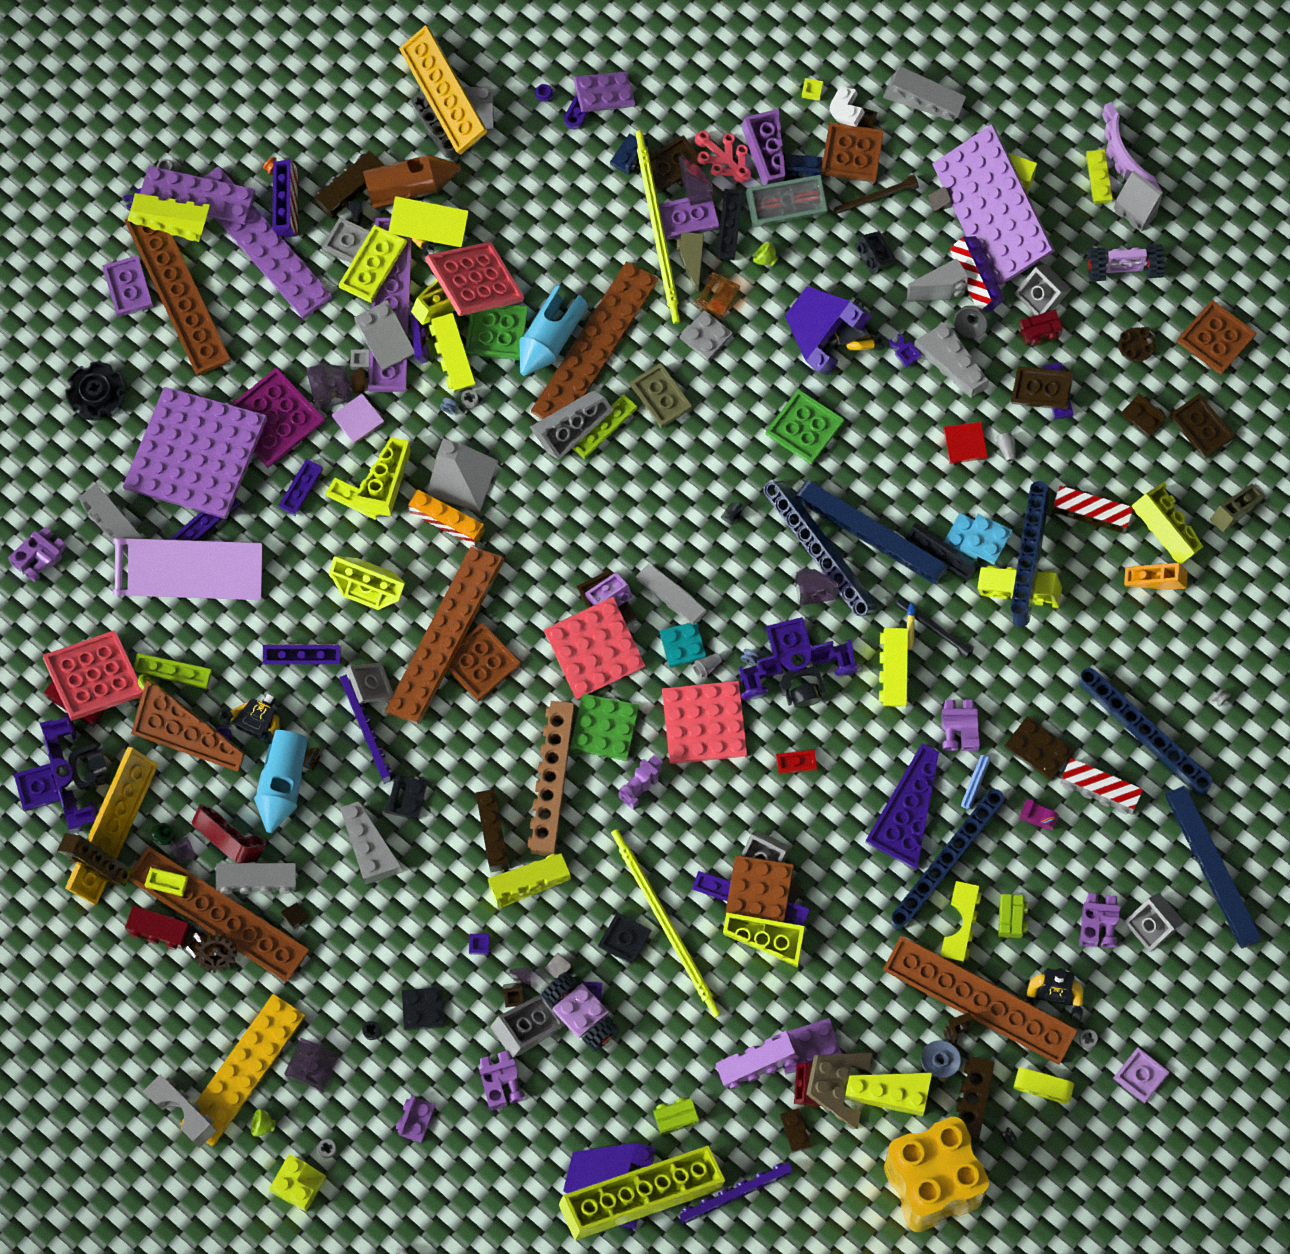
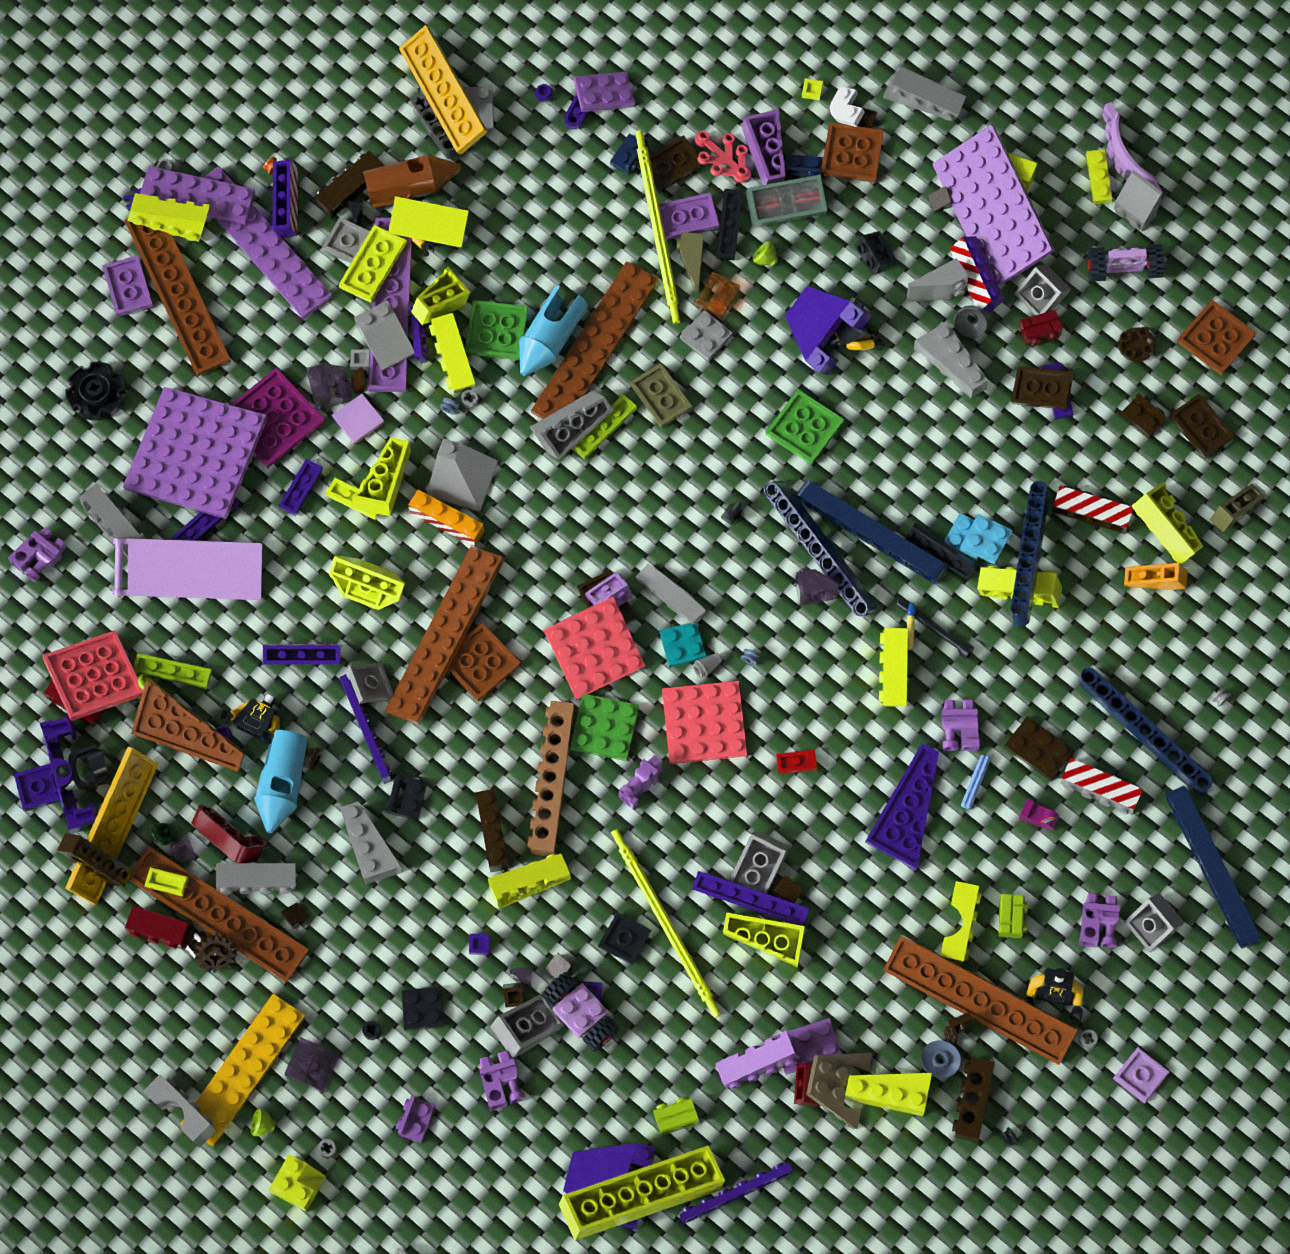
coral plate [426,242,524,316] -> none
clear purple slope [679,156,714,206] -> none
dark orange plate [725,855,794,923] -> none
dark purple piece [738,617,862,708] -> none
dark brown plate [780,1108,811,1153] -> none
dark brown piece [833,174,919,214] -> none
yellow brick [884,1117,989,1232] -> none
dark purple plate [889,334,921,368] -> none
dark blue beam [891,789,1004,931] -> none
red tile [944,422,987,464] -> none
light grey cone [996,432,1017,462] -> none
neon yellow beam [1013,1068,1075,1104] -> none

